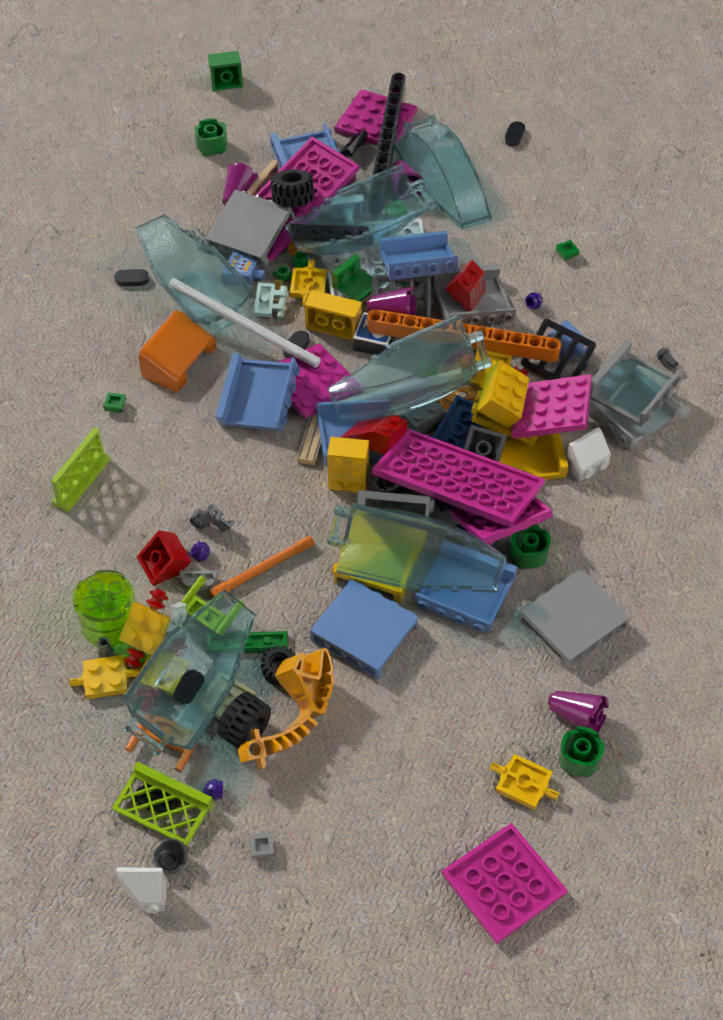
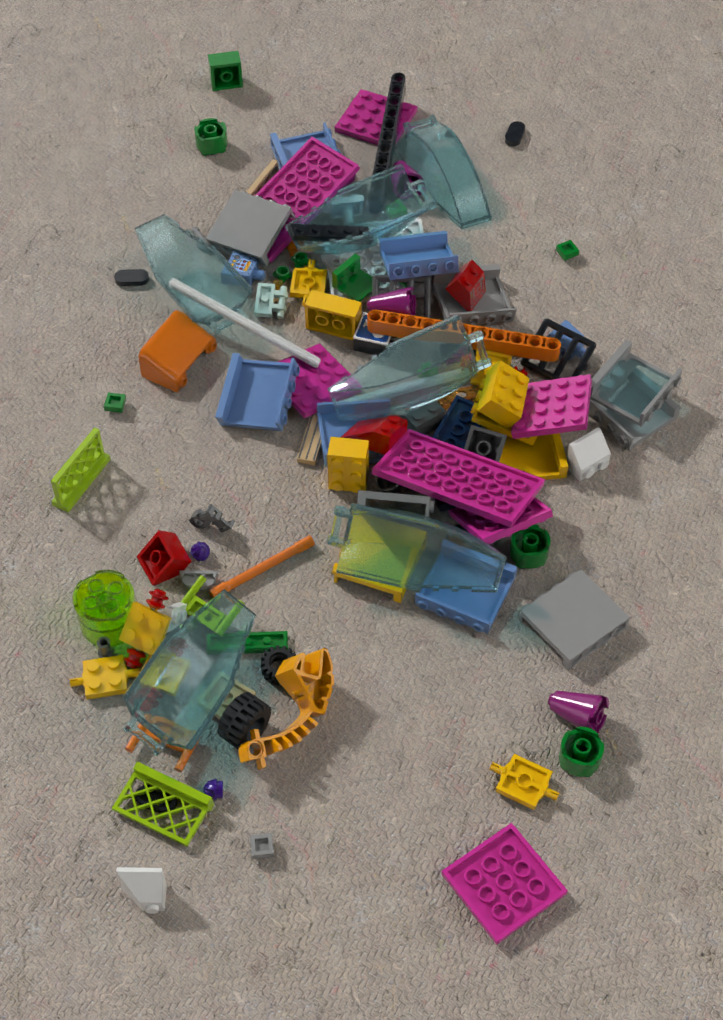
dark grey hair [153,838,188,875] -> none
black tile [173,670,204,704] -> none
magenta cone [222,162,259,206] -> none
black tyre [271,169,314,207] -> none
black tile [283,331,310,358] -> none
medium blue panel [310,579,418,680] -> none
black plate [340,130,368,157] -> none
dark purple plate [525,292,543,310] -> none
dark grey pin [656,348,679,370] -> none

